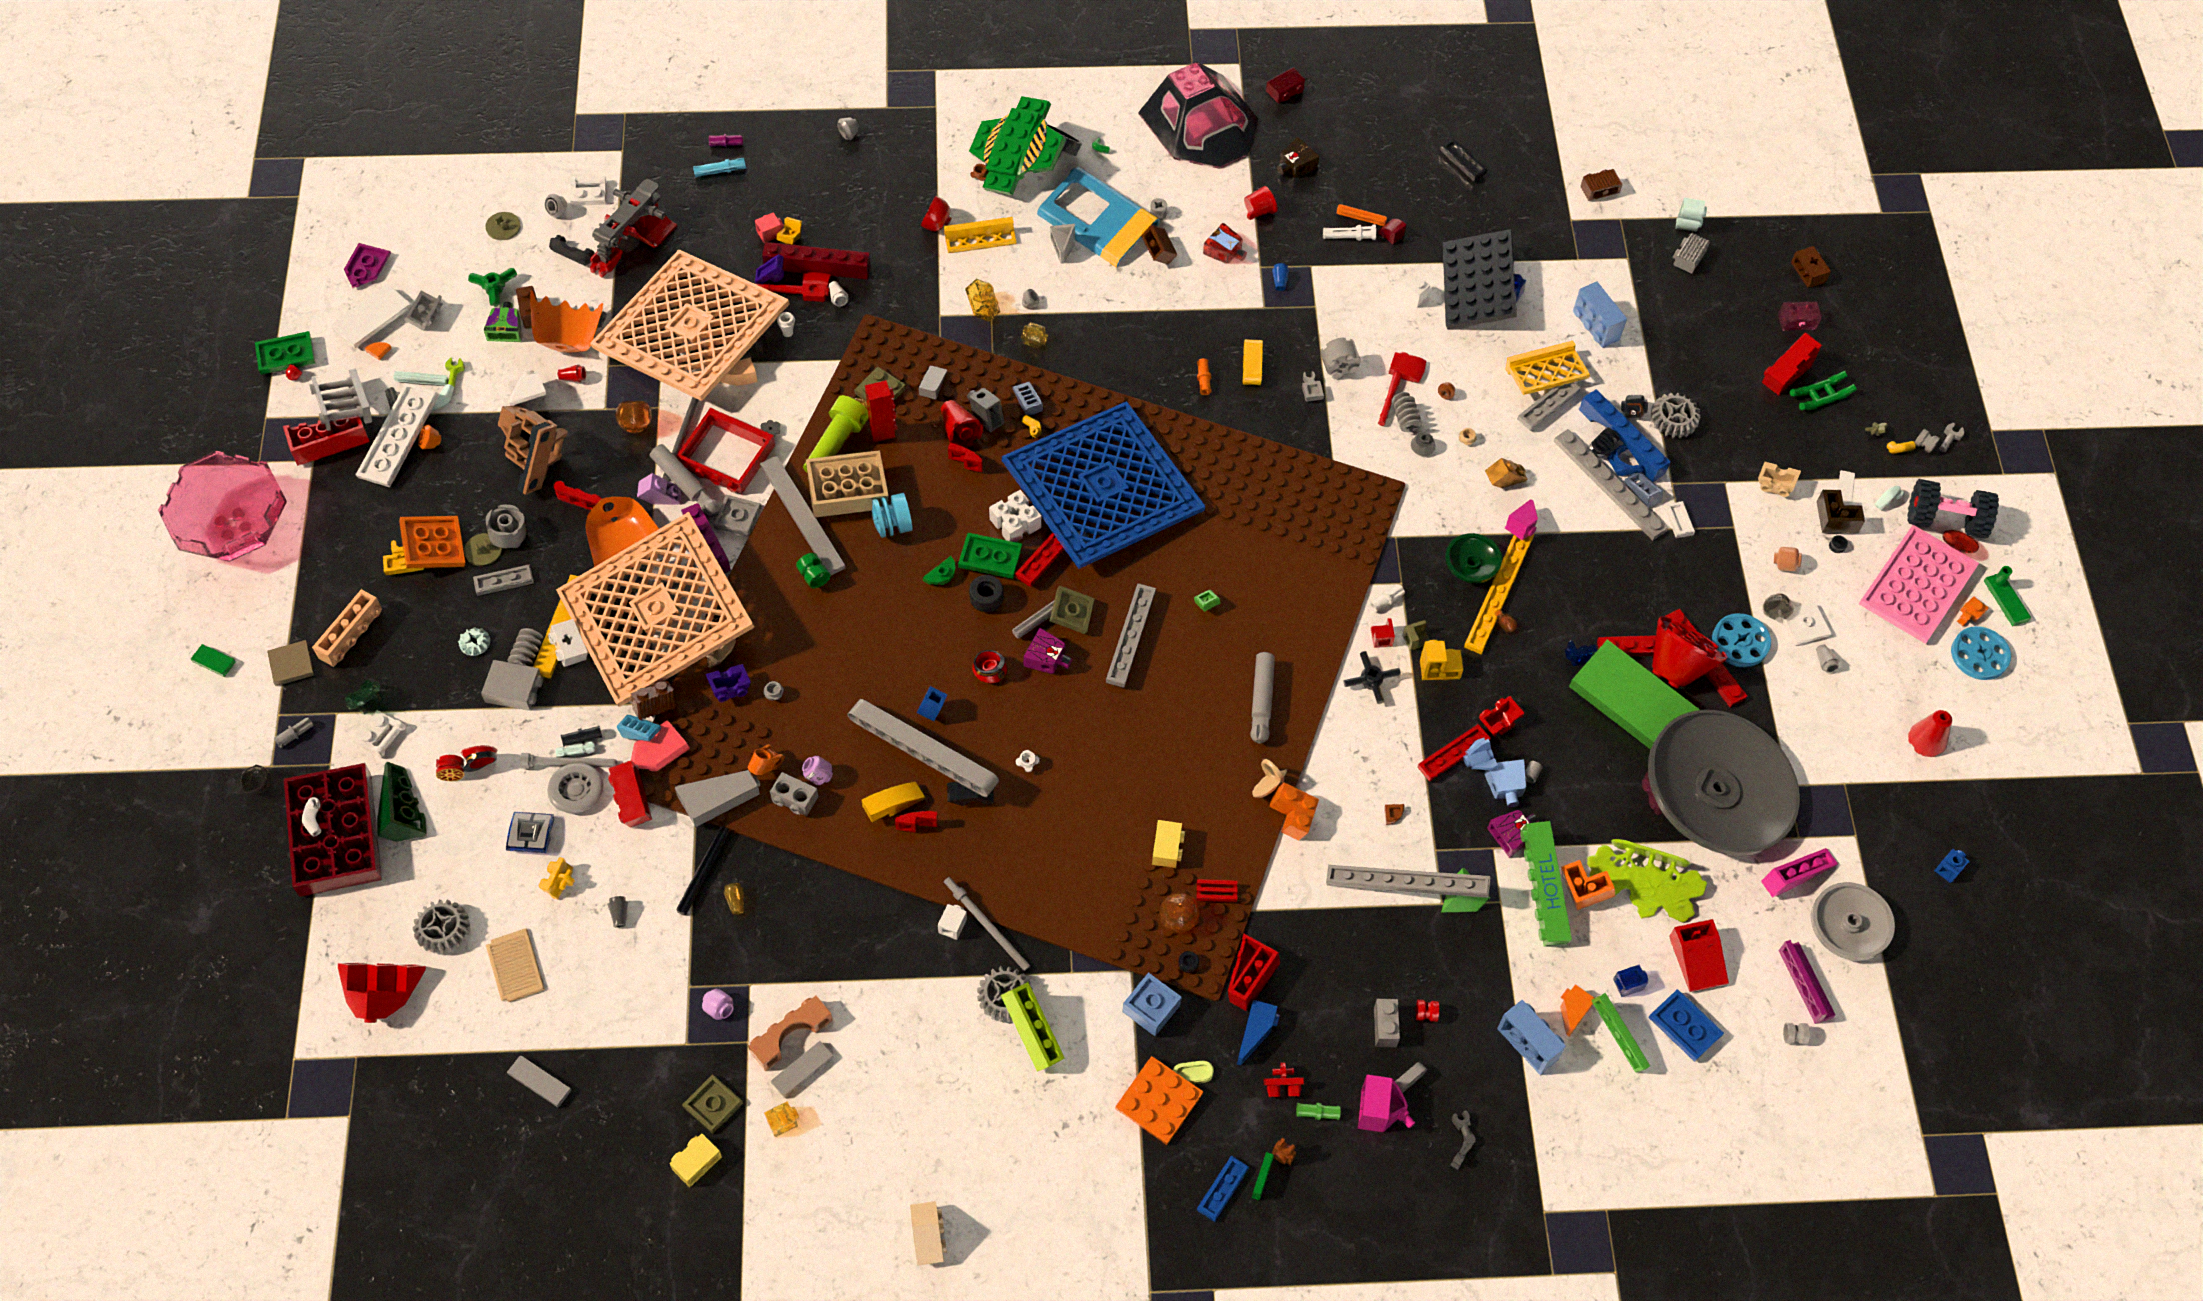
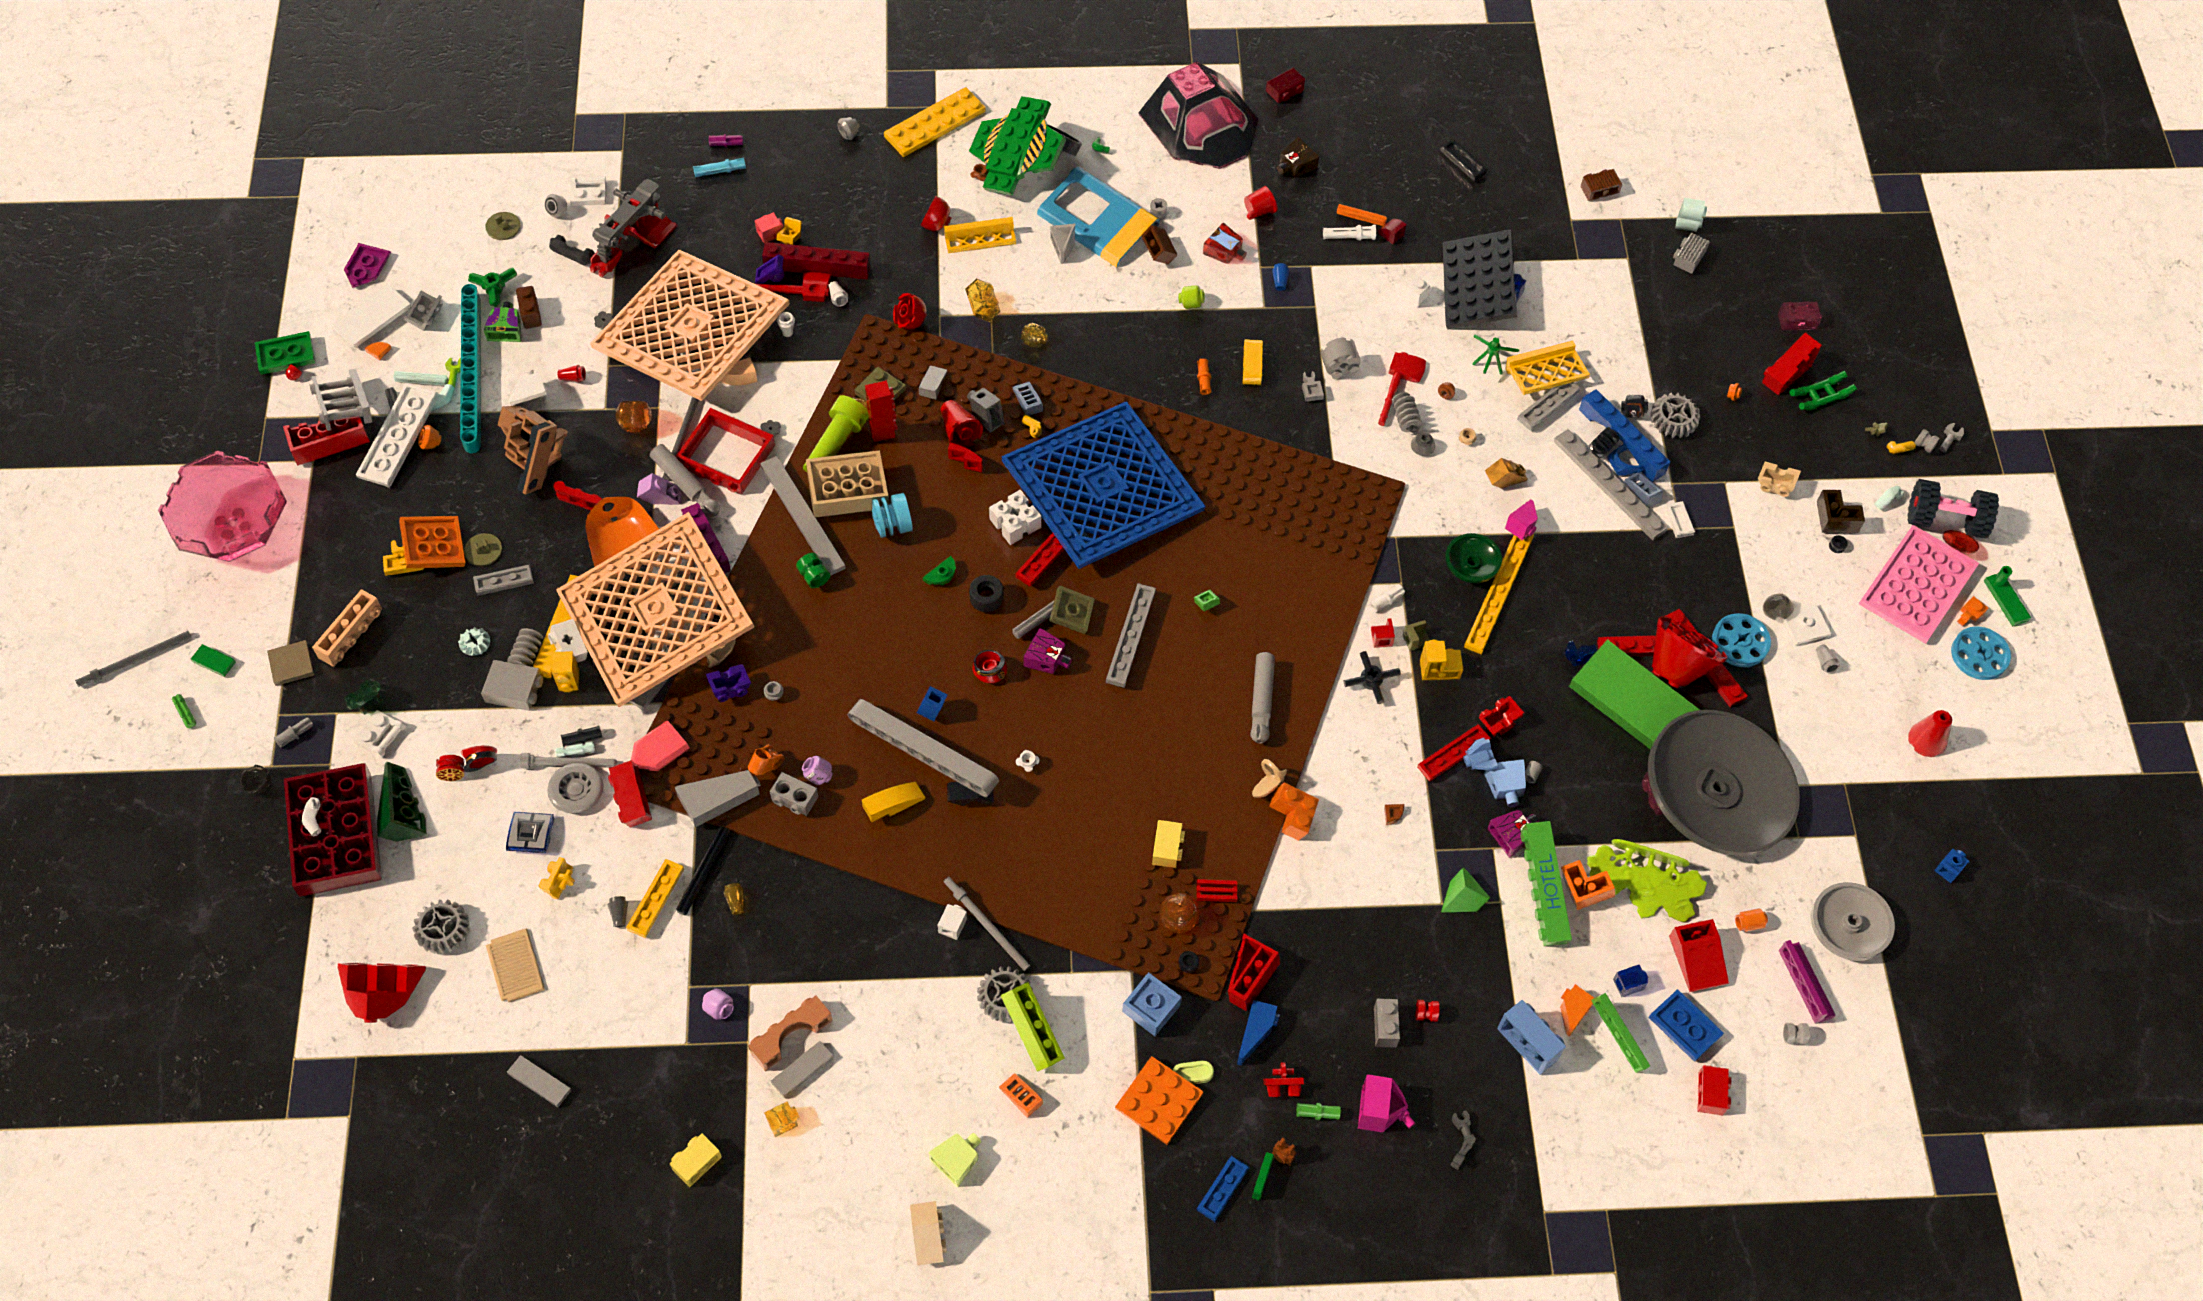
light grey brick [486,505,527,548] -> none
orange piece [530,290,603,353] -> none
dark azure slope [617,715,661,741] -> none
reddish brown brick [630,680,676,720] -> none
olive tile [682,1074,743,1134] -> none
light grey tile [713,494,762,537] -> none
red slope [895,811,938,832] -> none
green plate [958,533,1022,579] -> none
light grey tile [1022,289,1039,308] -> none
light grey tile [1326,865,1490,898] -> none
light grey beam [1395,1062,1427,1093] -> none
clear orange cylinder [1494,609,1517,633] -> none
medium blue brick [1573,281,1627,348] -> none
dark pink slope [1761,848,1838,898] -> none
nougat head [1774,547,1802,571] -> none
reddish brown brick [1791,246,1831,288] -> none
white sticker [1838,470,1855,505] -> none
none -> dark grey bar [75,631,192,687]
none -> bright green axle [171,694,196,728]
none -> teal beam [460,284,481,453]
none -> yellow brick [552,651,579,692]
none -> yellow plate [626,859,685,938]
none -> yellow plate [884,87,986,157]
none -> red cylinder [893,293,927,330]
none -> yellowish green torso [928,1133,981,1187]
none -> orange slope [999,1073,1043,1118]
none -> lime head [1178,285,1205,309]
none -> green plant [1472,334,1520,375]
none -> red brick [1697,1065,1732,1116]
none -> orange plate [1727,383,1742,401]
none -> orange brick [1735,908,1768,932]

